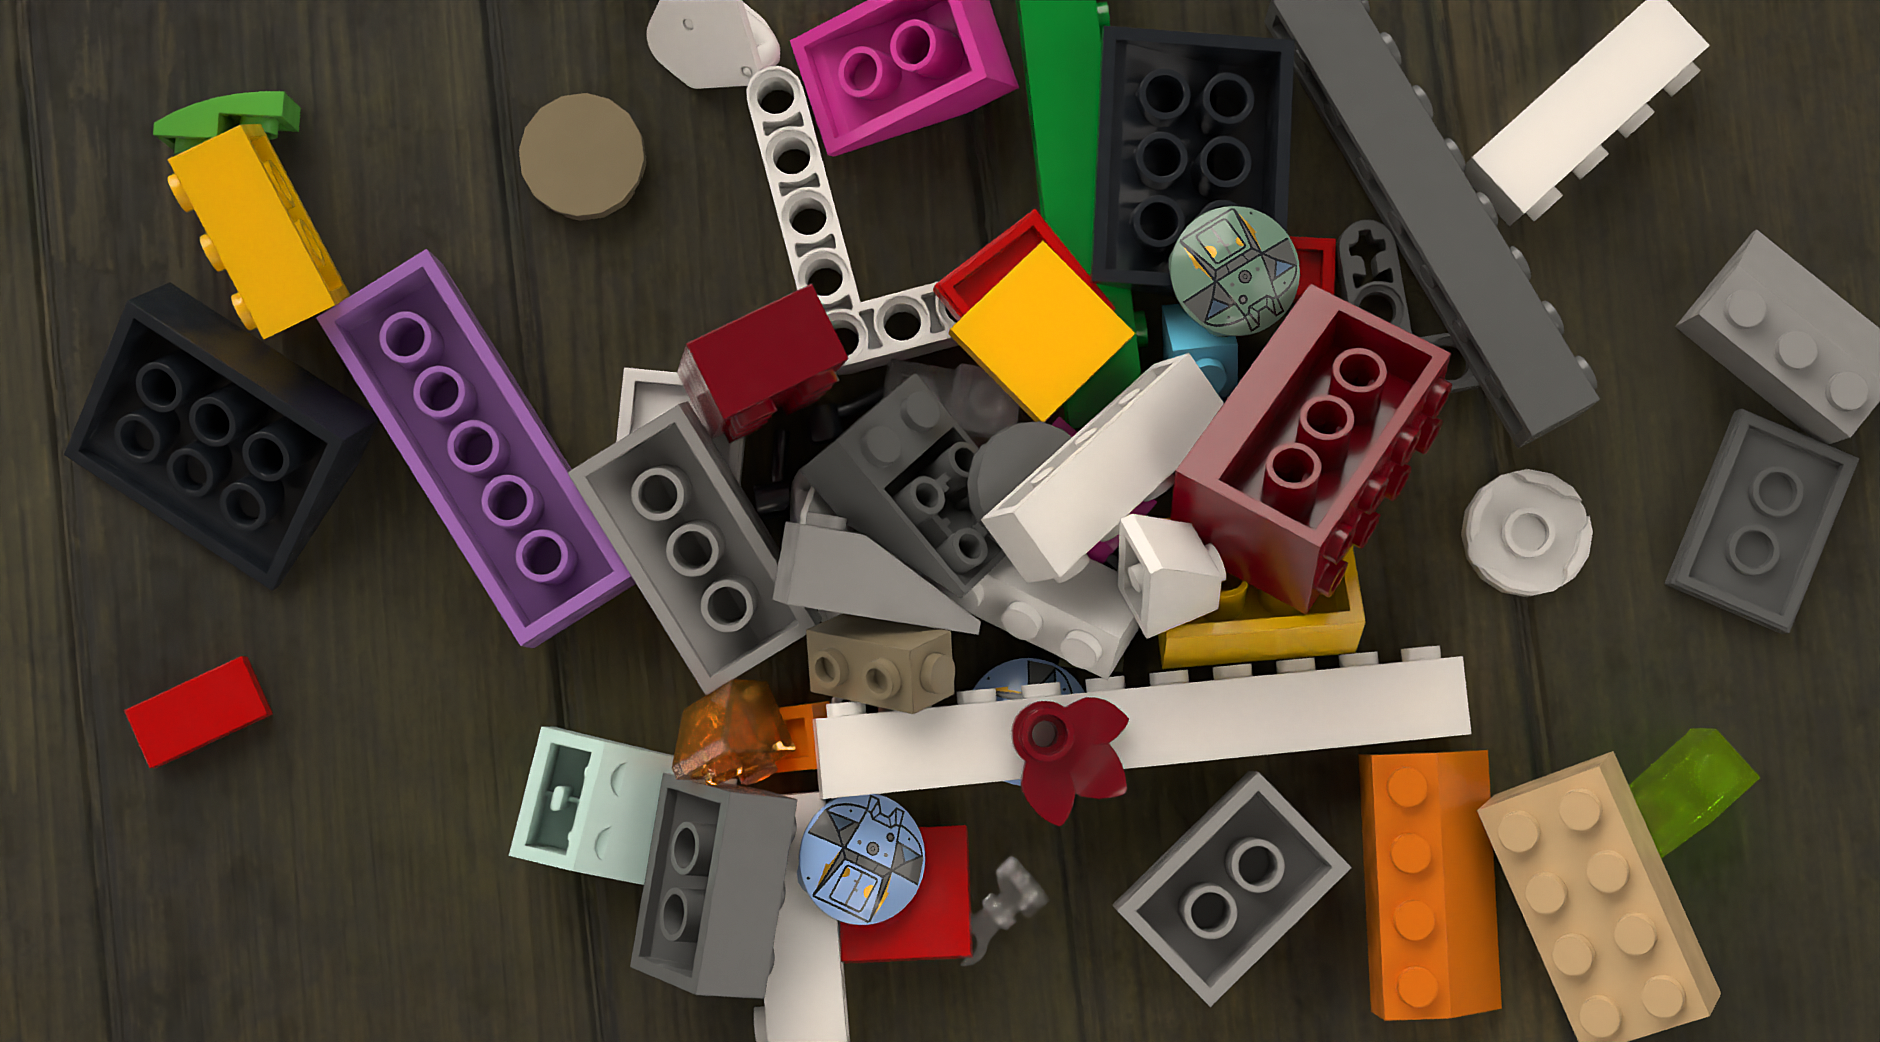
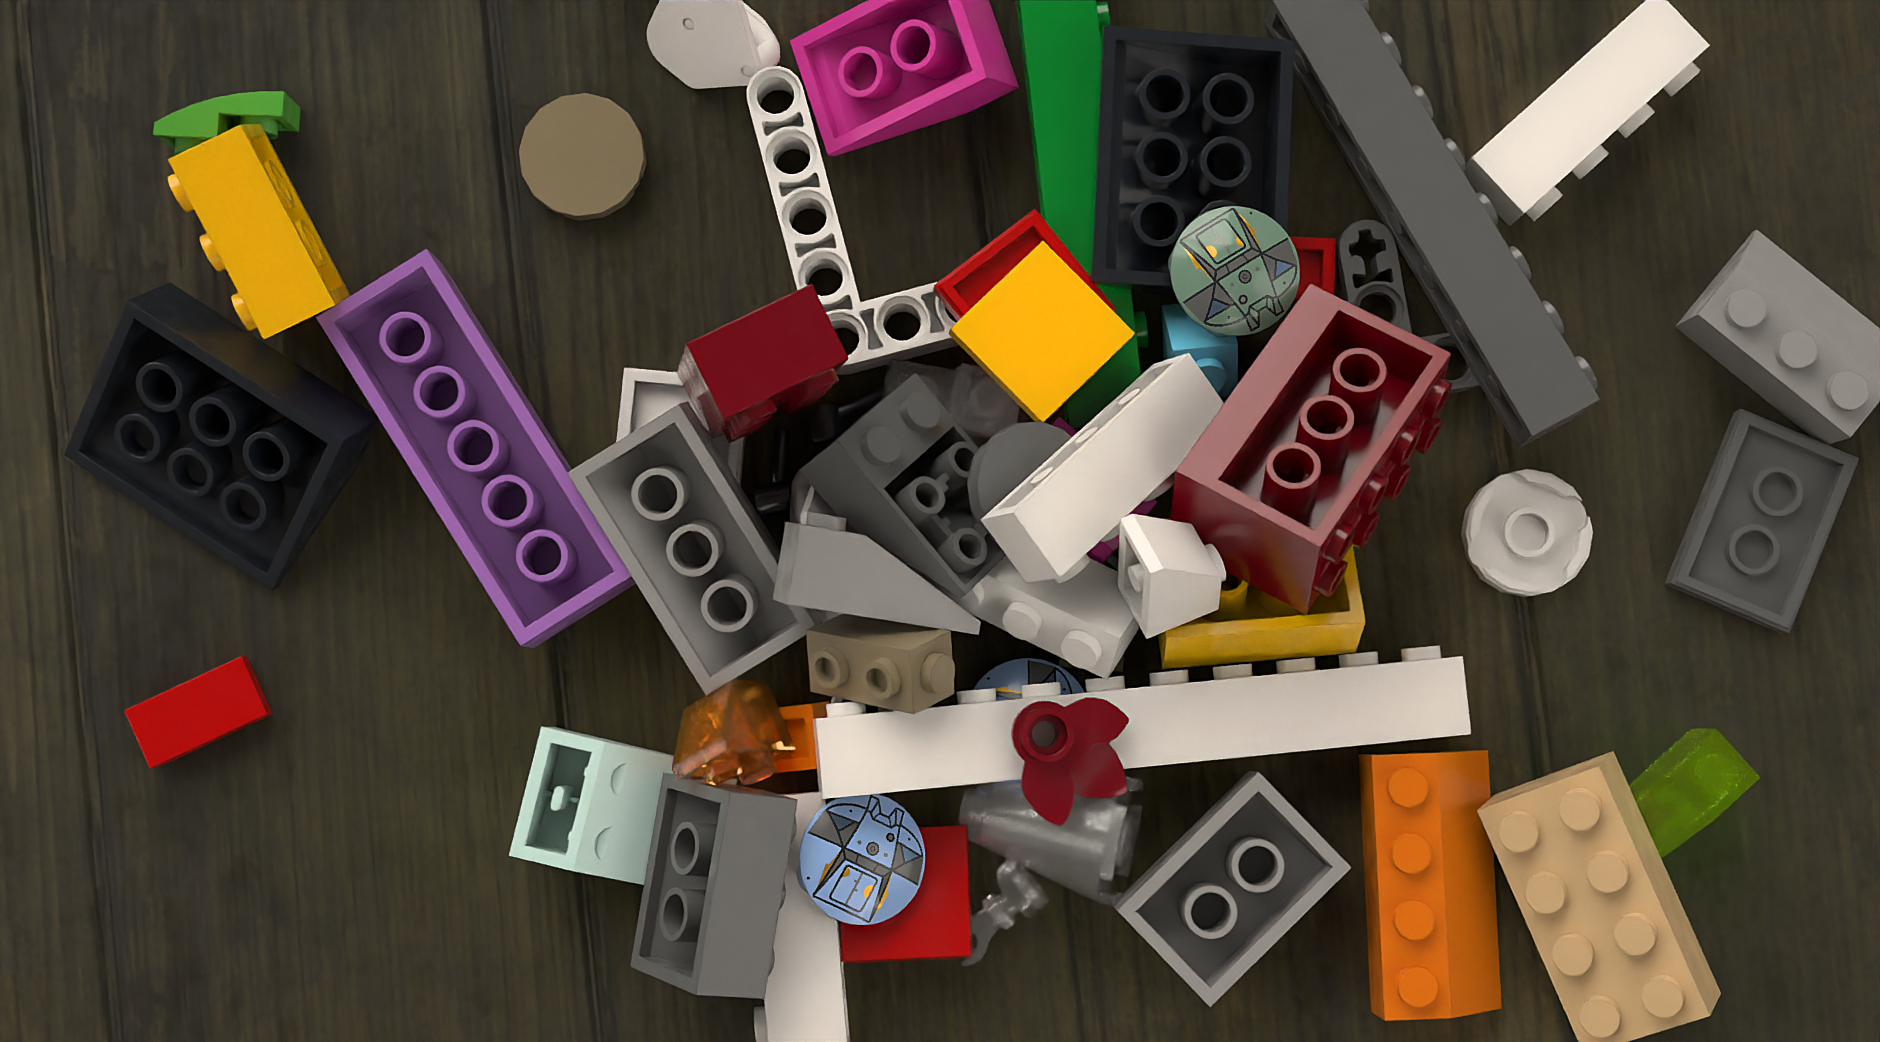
none -> clear cone [959,776,1143,907]

